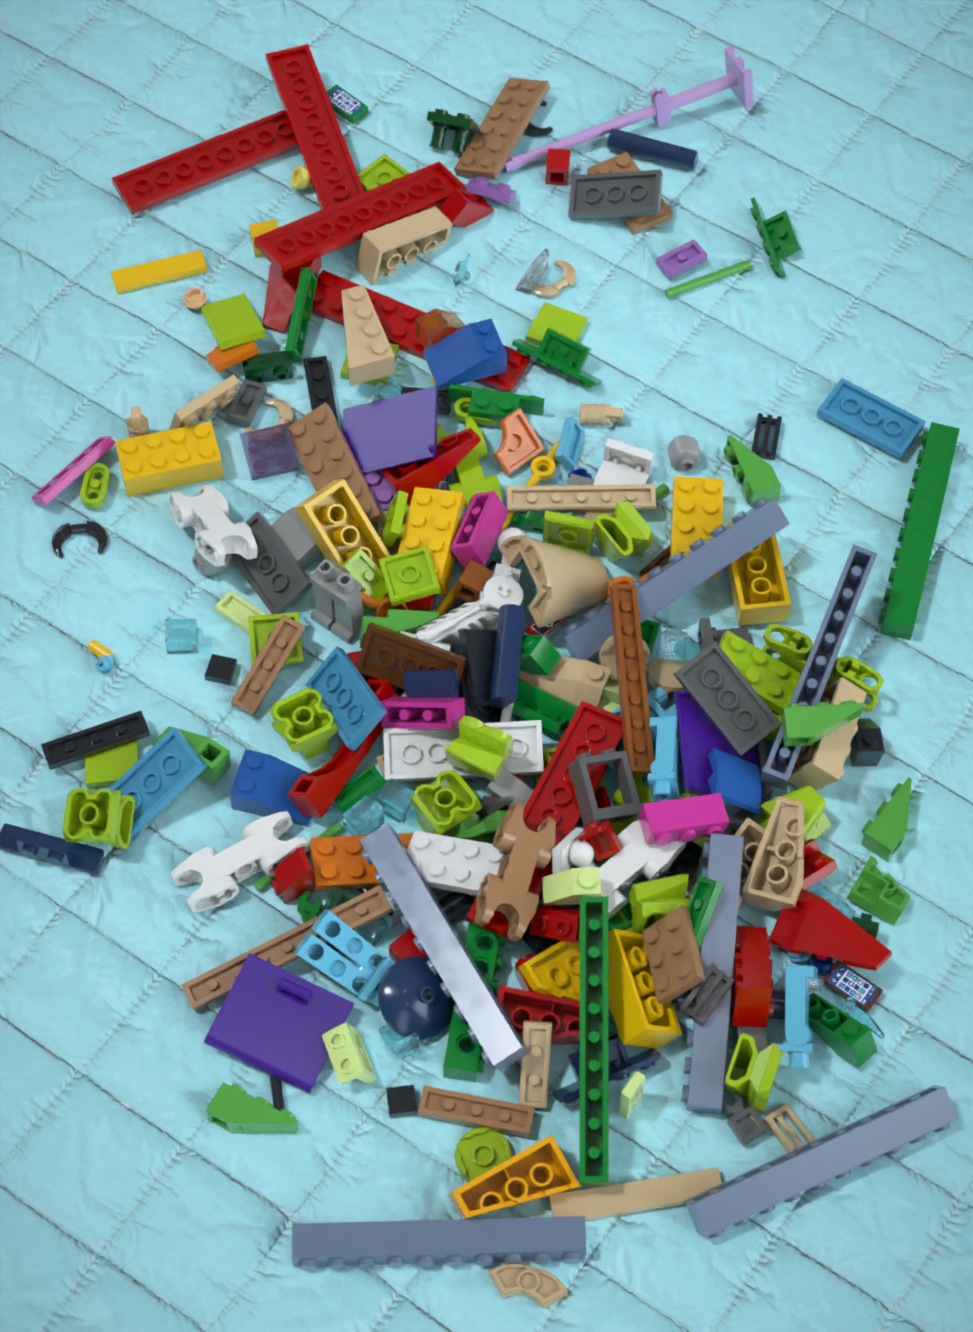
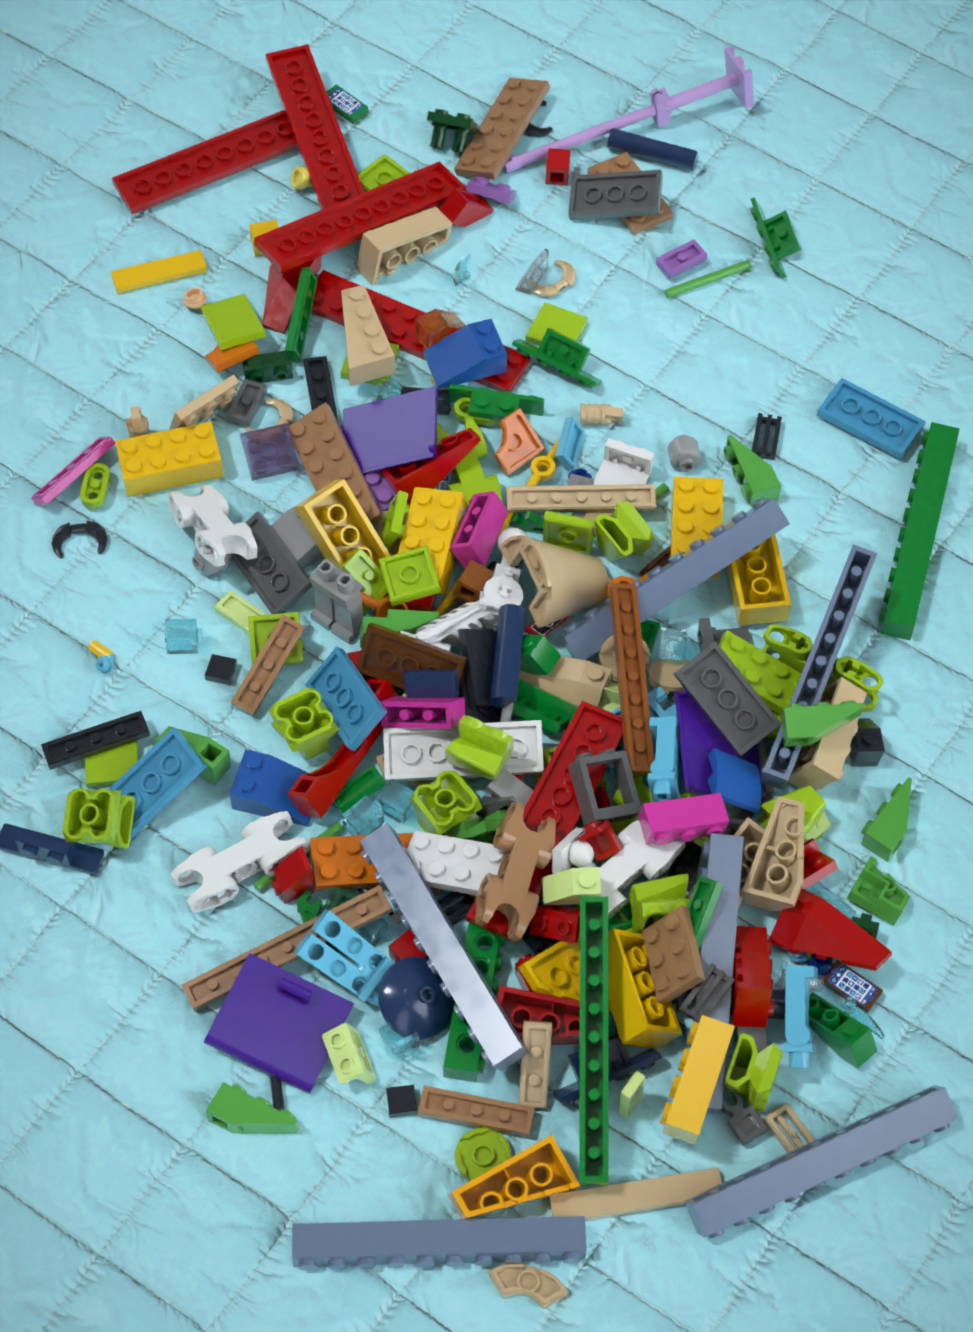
none -> yellow brick [659,1015,735,1145]

